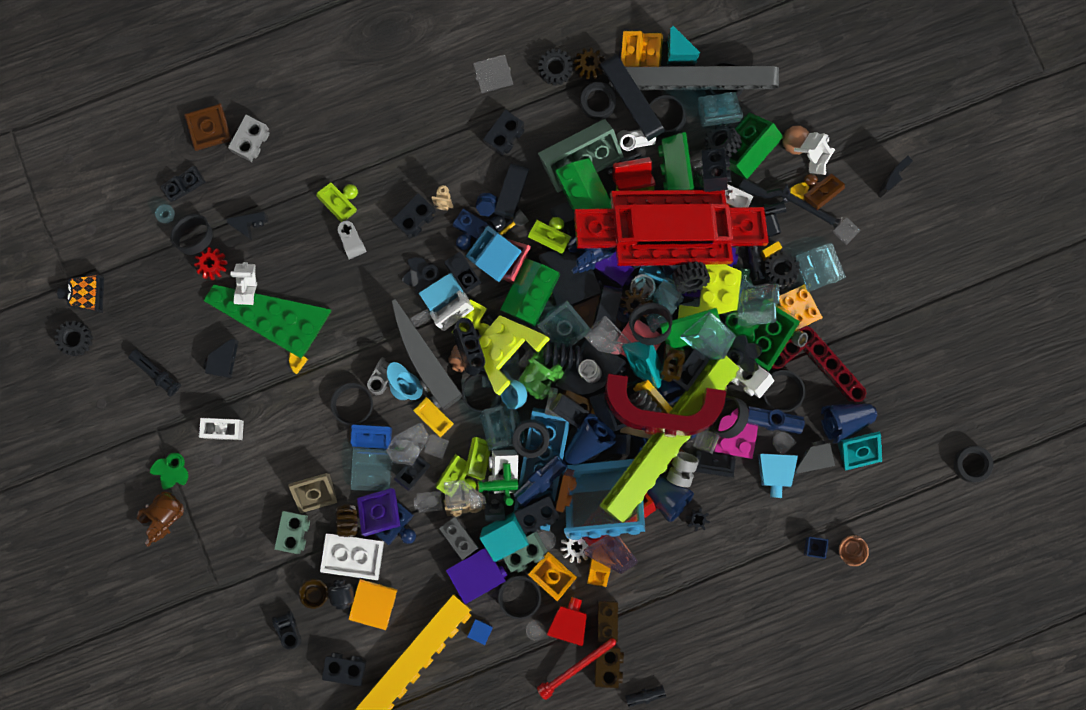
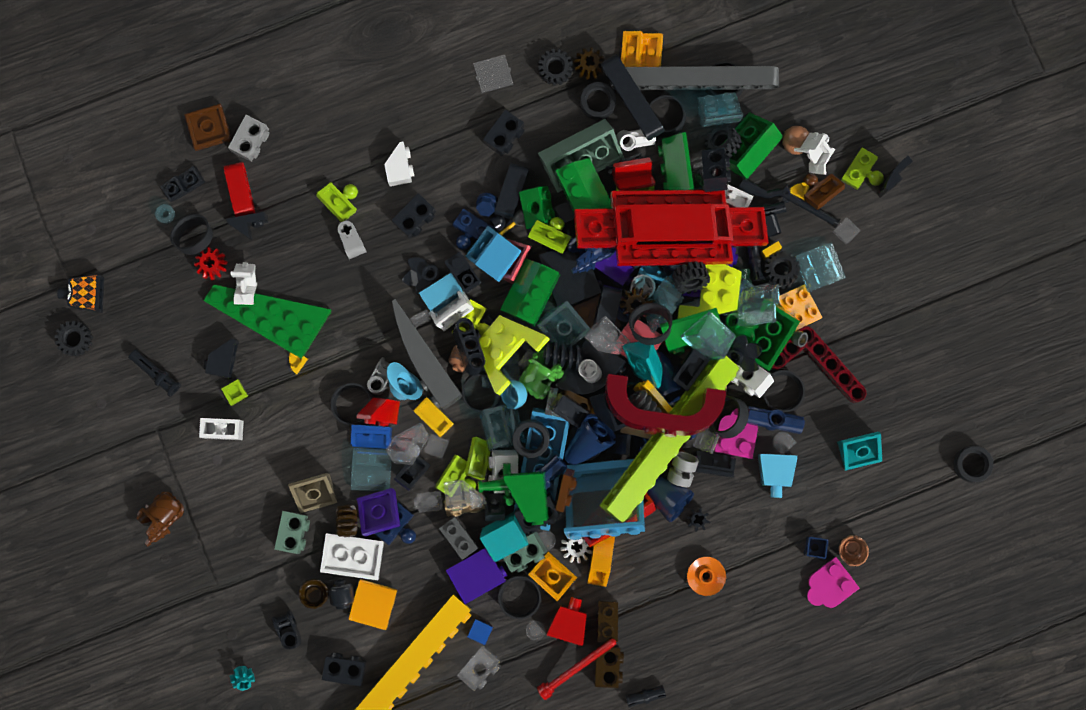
green plate [150,453,188,490] -> none
tan hinge [432,185,453,210] -> none
wing [583,535,638,574] -> none
dark brown hips [660,344,685,382] -> none
teal slope [668,26,700,65] -> none
dark grey slope [794,440,835,474] -> none
dark blue cone [821,404,877,444] -> none
none -> lime tile [221,379,248,406]
none -> red beam [224,162,256,217]
none -> teal gear [230,666,255,691]
none -> red slope [357,398,400,427]
none -> white slope [384,142,414,186]
none -> clear brick [457,645,501,691]
none -> green slope [504,471,548,525]
none -> green brick [519,186,555,229]
none -> orange dish [687,557,726,596]
none -> dark pink plate [807,557,860,608]
none -> lime plate [841,148,884,190]

